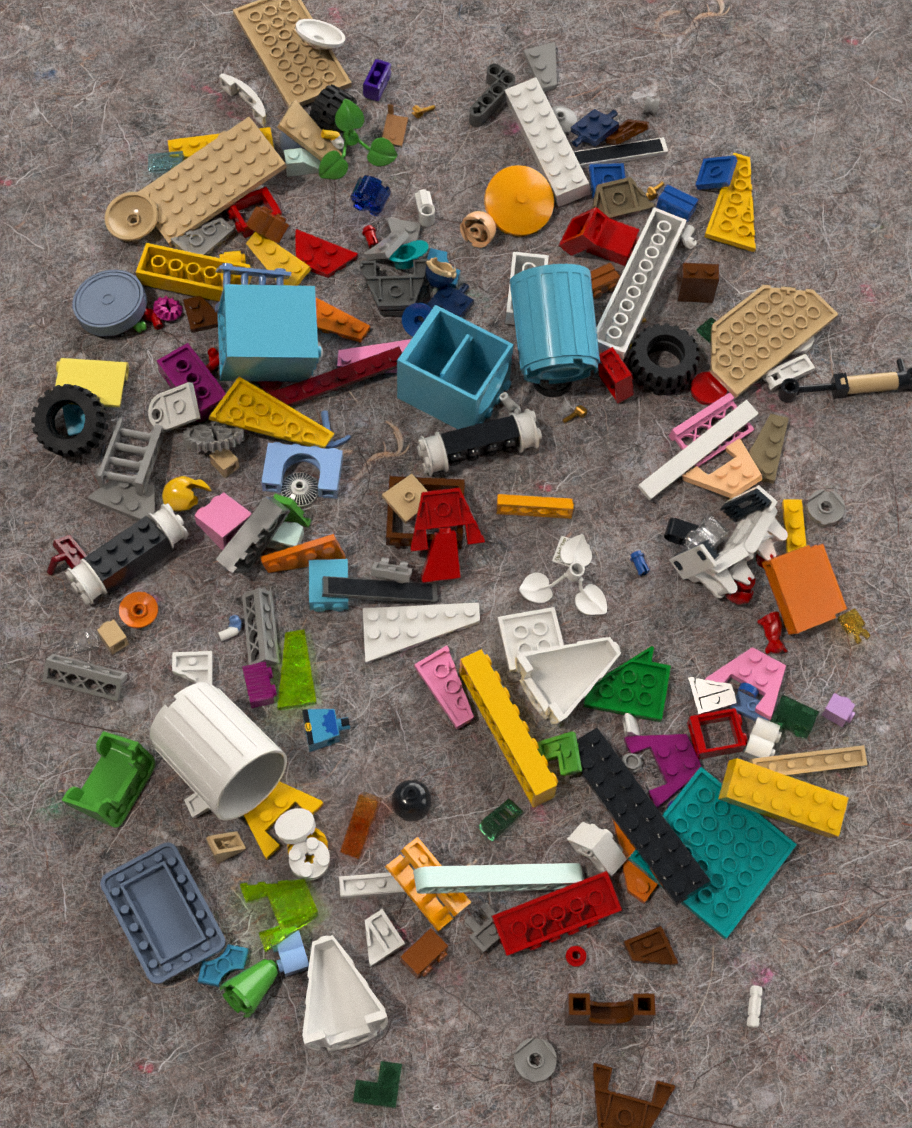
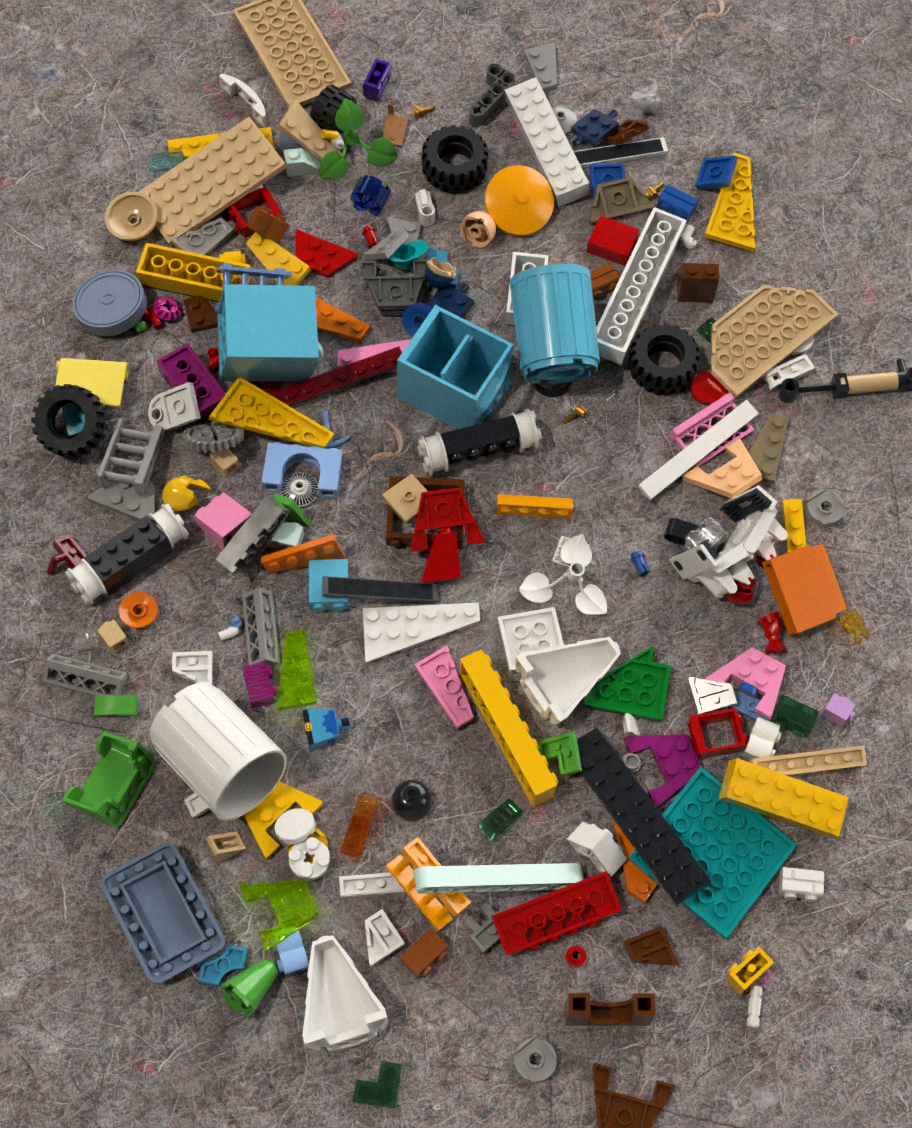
white dish [295,19,345,50] -> none
light grey plate [371,557,412,583] -> none
white arm [499,392,521,414] -> none
red window [558,207,609,256] -> none
red window [598,347,633,404] -> none
none -> bright green slope [94,695,138,717]
none -> black tyre [422,125,488,193]
none -> yellow brick [725,947,774,995]
none -> white brick [779,867,824,902]

